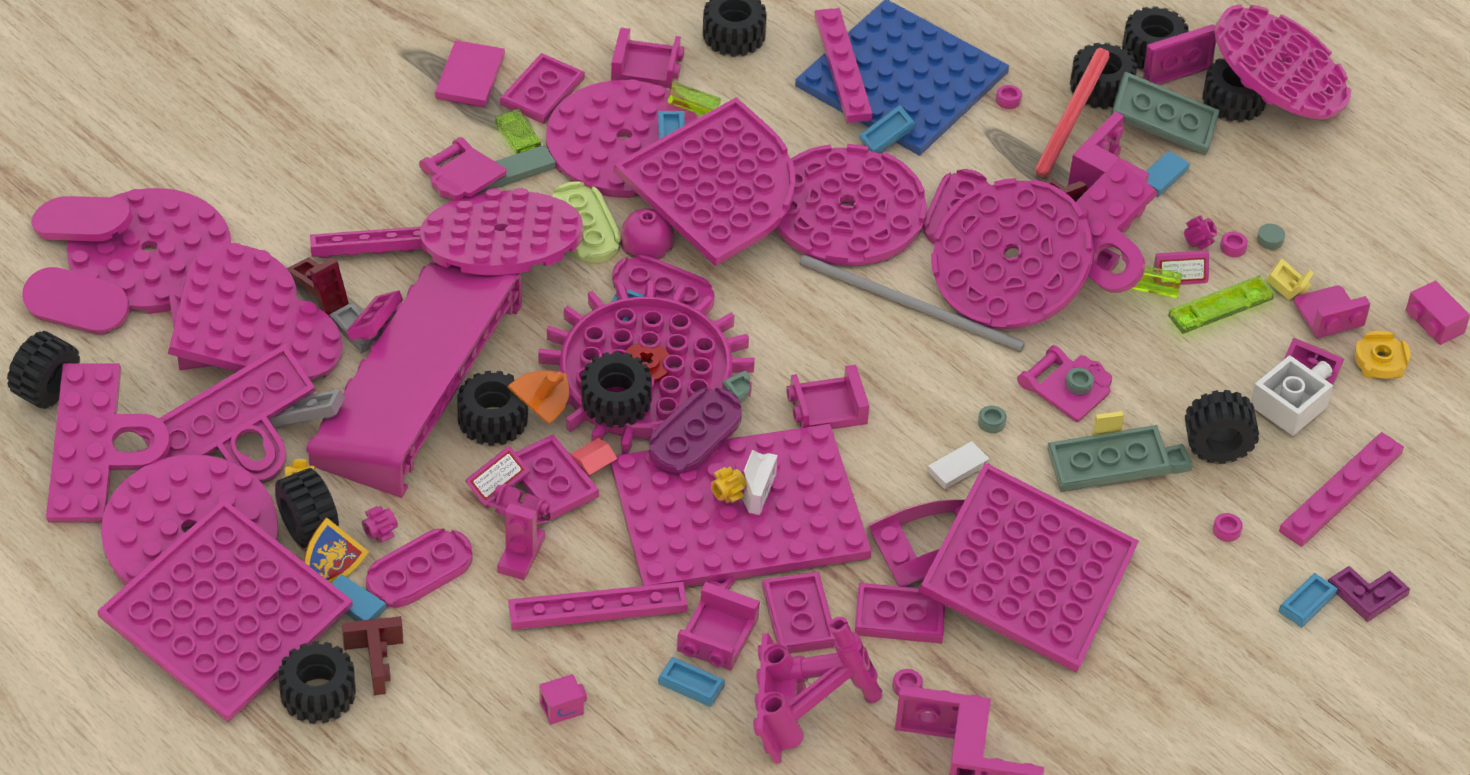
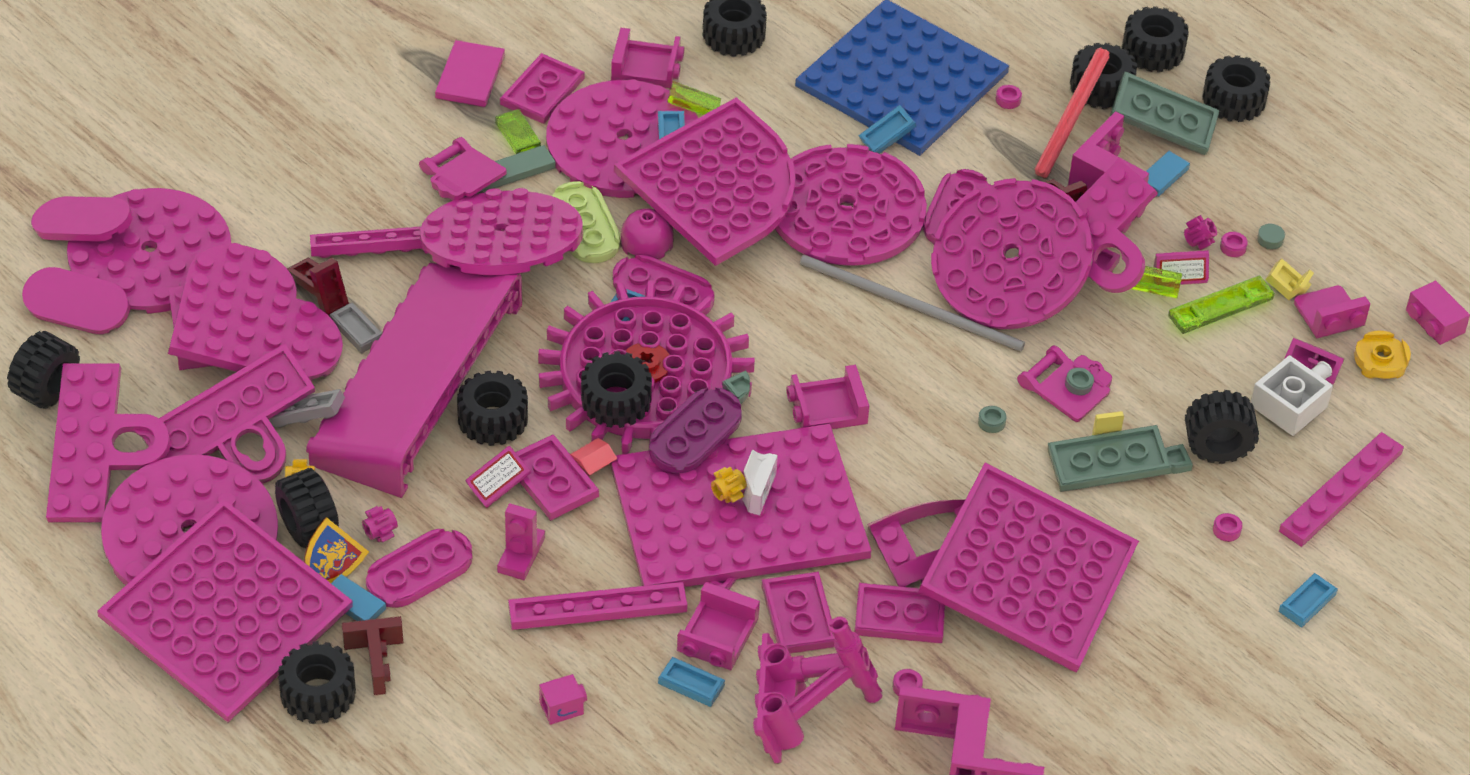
dark pink plate [347,290,403,341] -> none
dark pink hinge [487,484,550,525] -> none
orange shield [508,371,569,425] -> none
dark pink plate [815,8,872,123] -> none
white tile [927,441,990,490] -> none
dark pink tile [1143,24,1216,85] -> none
dark pink plate [1215,4,1351,119] -> none
magenta tile [1328,566,1410,622] -> none

